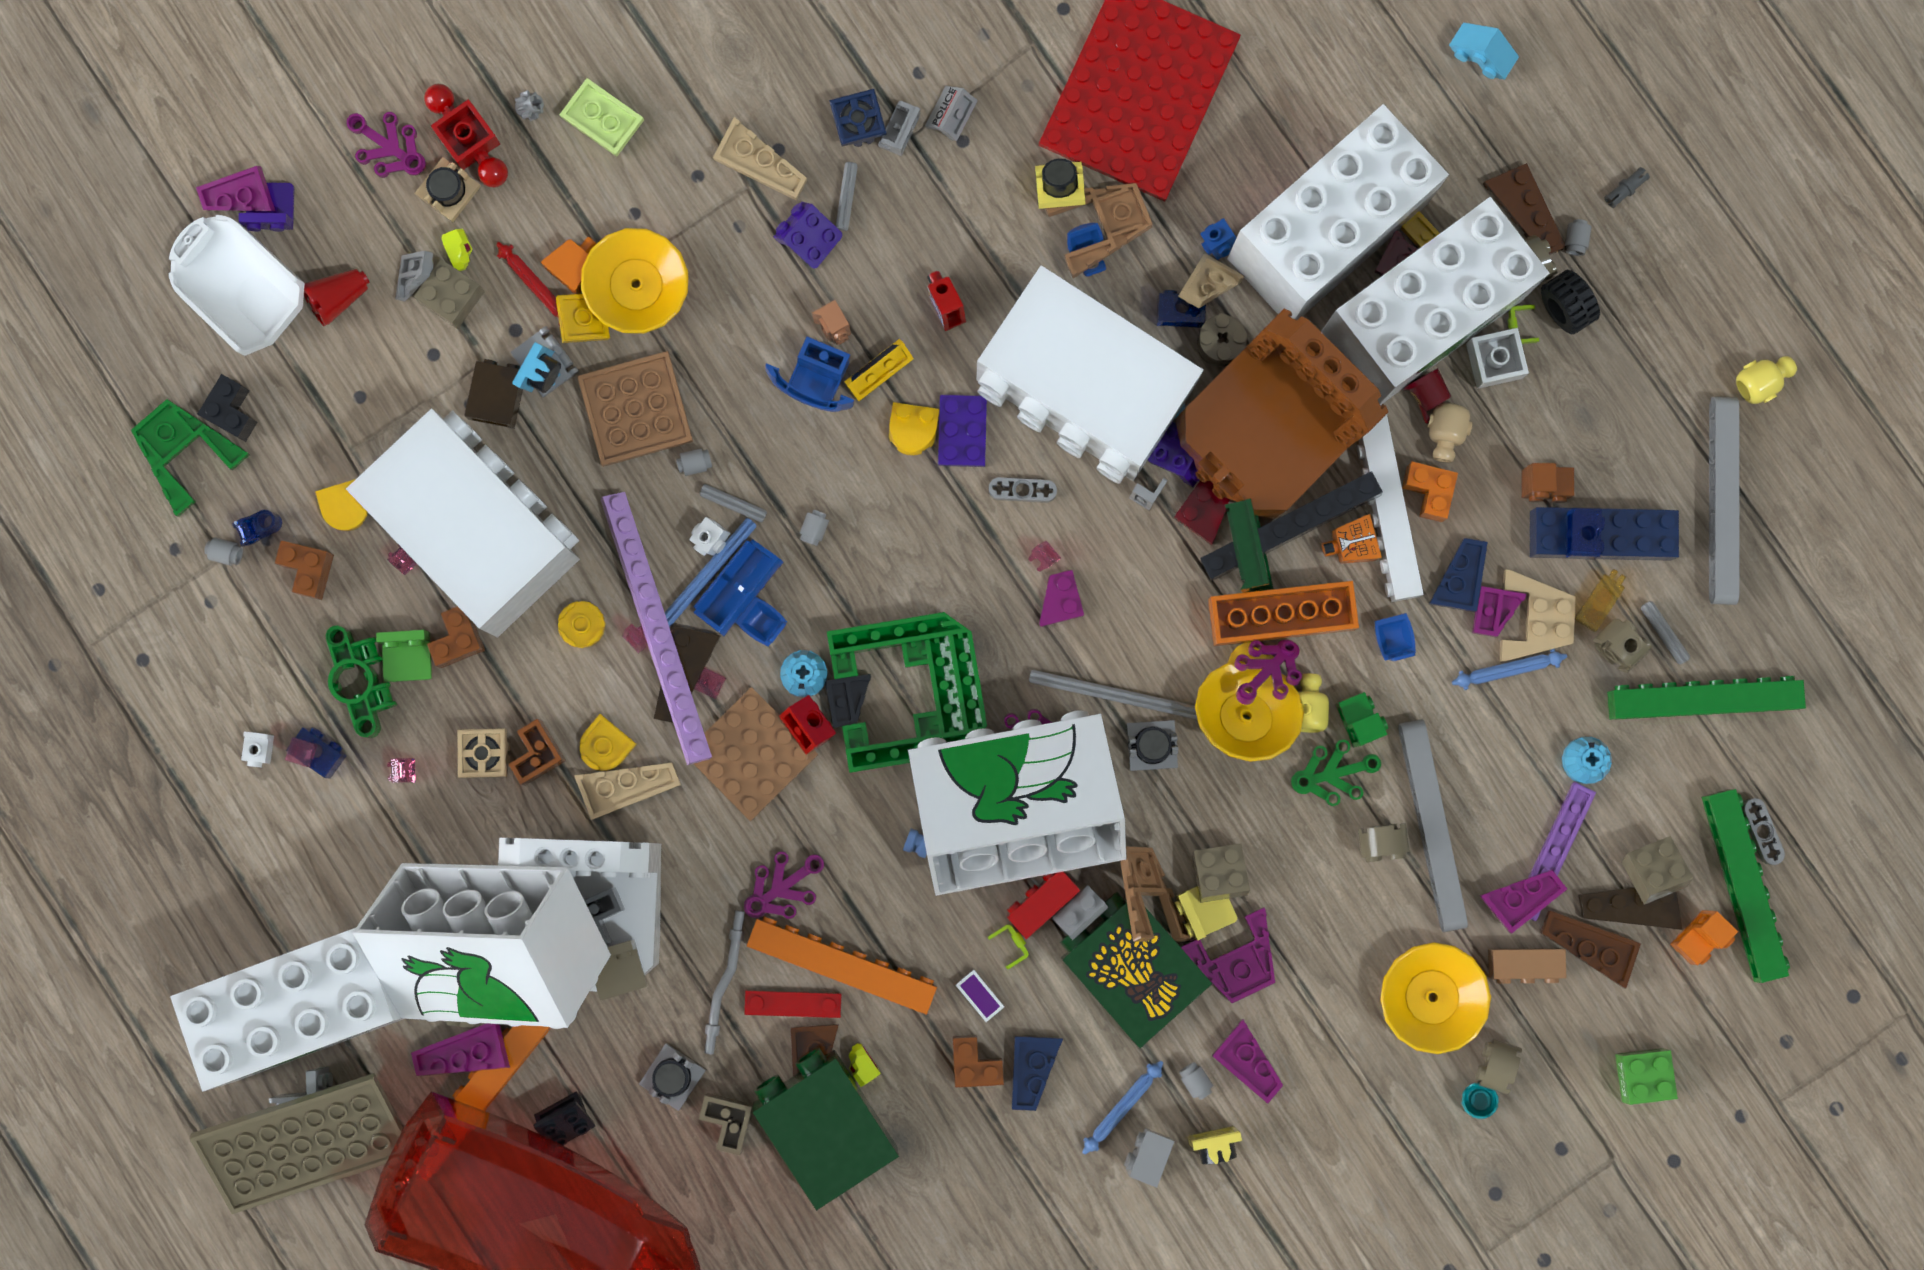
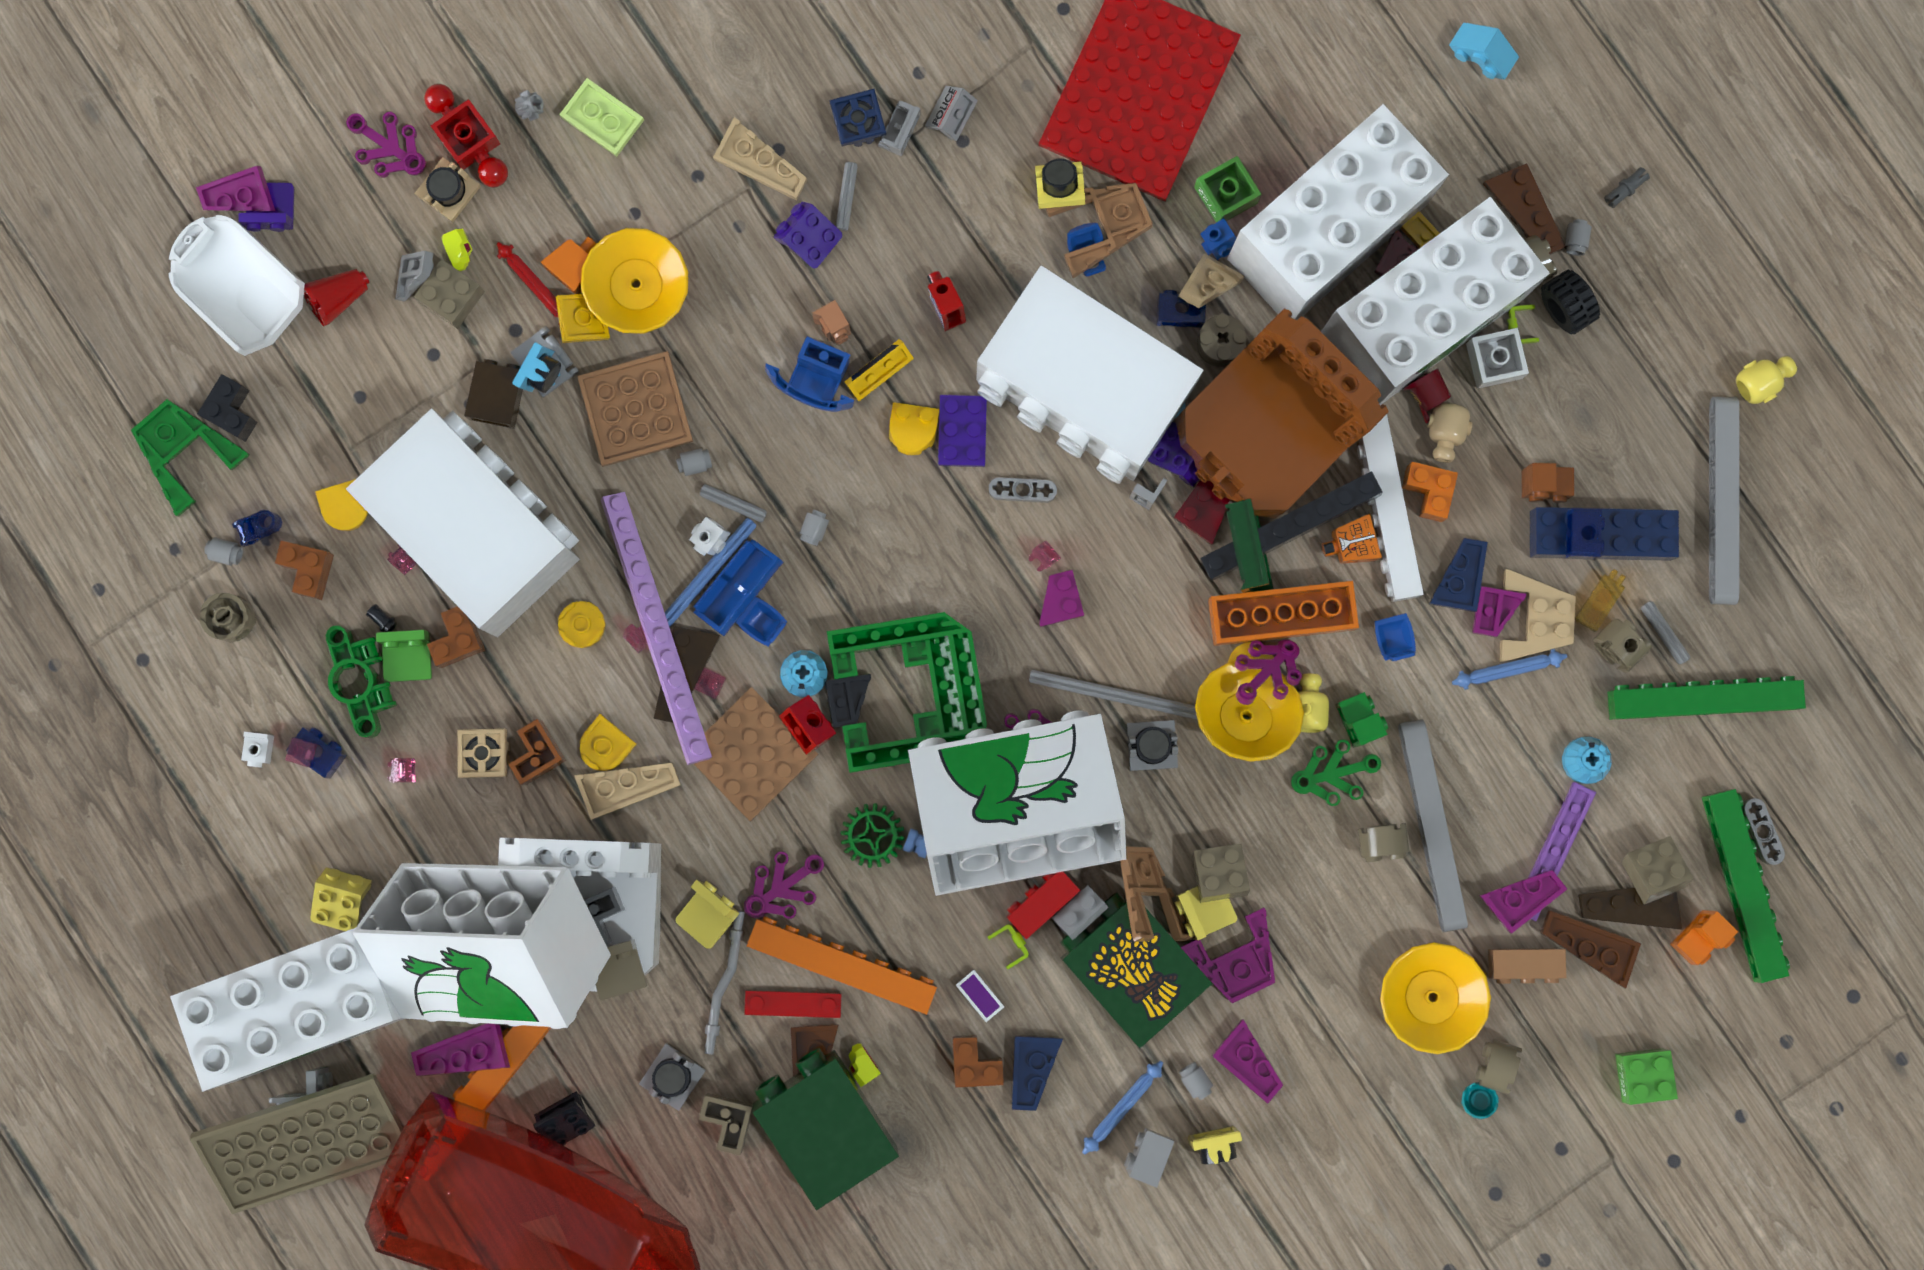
none -> dark tan brick [200,593,256,643]
none -> light yellow bracket [310,867,372,931]
none -> black pin [366,604,397,632]
none -> light yellow bracket [676,880,740,949]
none -> green gear [840,803,905,868]
none -> bright green brick [1194,156,1262,223]

